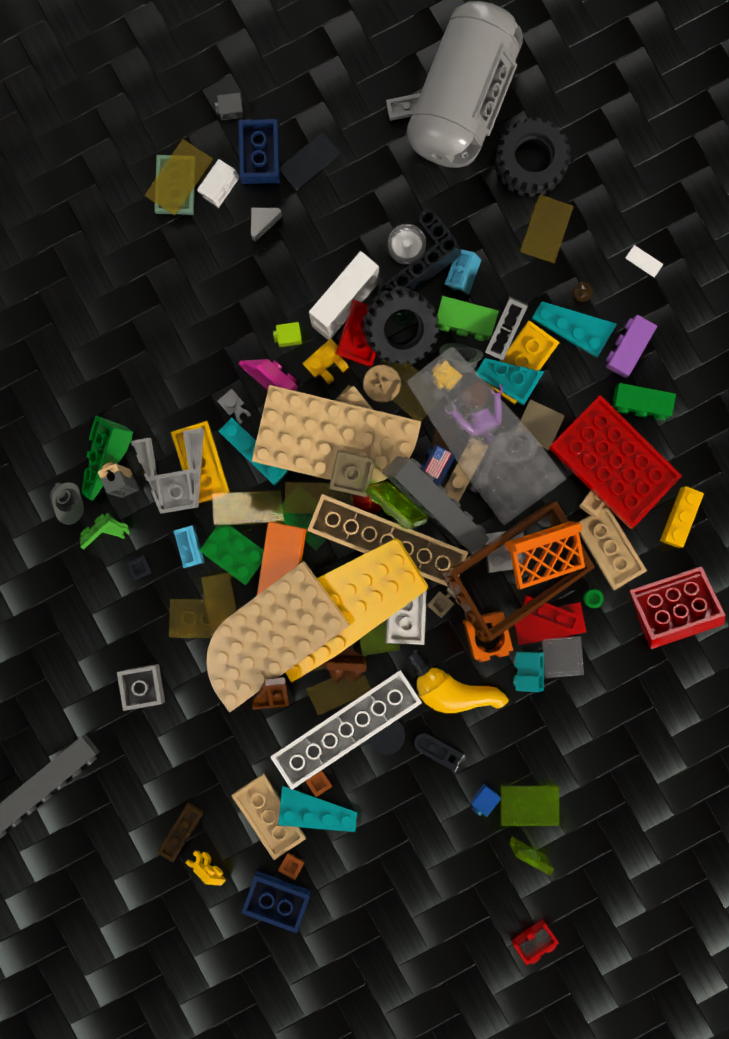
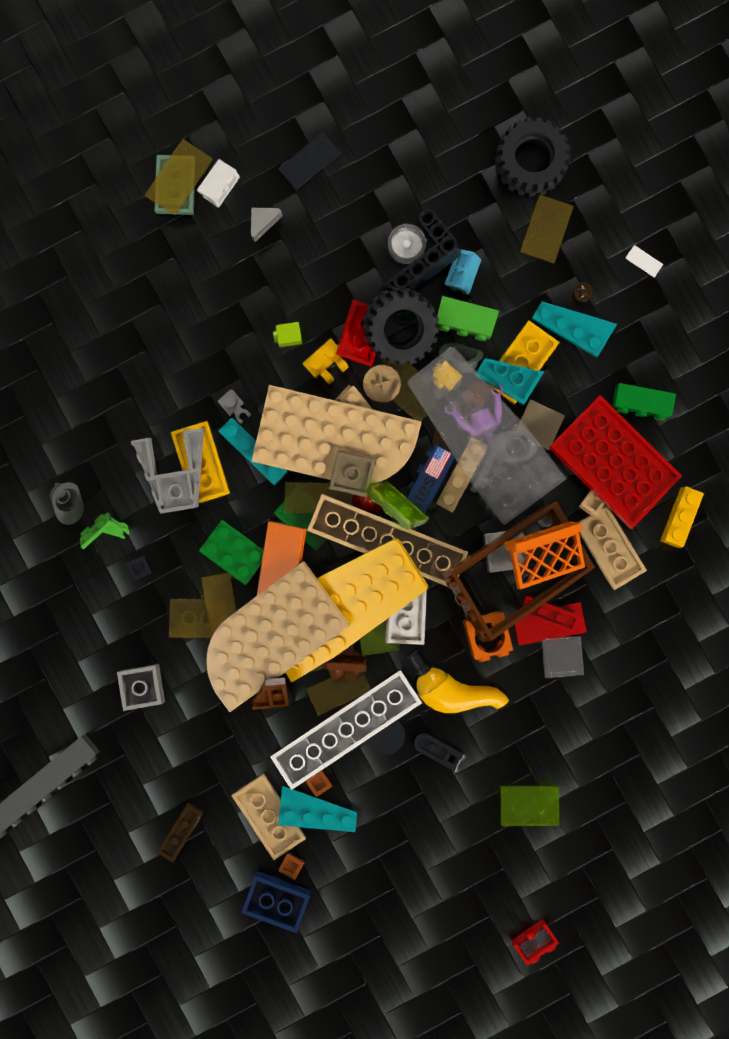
green wedge [81,416,133,500] -> none
dark grey piece [98,462,139,498] -> none
medium azure hinge [174,525,204,568] -> none
yellow plate [185,851,226,886] -> none
clear yellow window [212,491,284,525] -> none
dark grey brick [215,93,244,120] -> none
dark pink wedge [238,359,298,391] -> none
dark blue brick [239,119,280,184] -> none
white tile [309,251,379,340] -> none
dark grey brick [382,456,490,555] -> none
light grey plate [386,93,420,121] -> none
light grey piece [406,1,523,168] -> none
dark tan plate [427,587,455,618] -> none
blue brick [470,784,501,817] -> none
light grey brick [485,297,528,360] -> none
clear neon green tile [509,837,554,875] -> none
teal brick [513,651,544,692] -> none
green tile [583,589,604,608] -> none
medium lavender brick [606,315,657,378] -> none
red slope [629,566,726,649] -> none

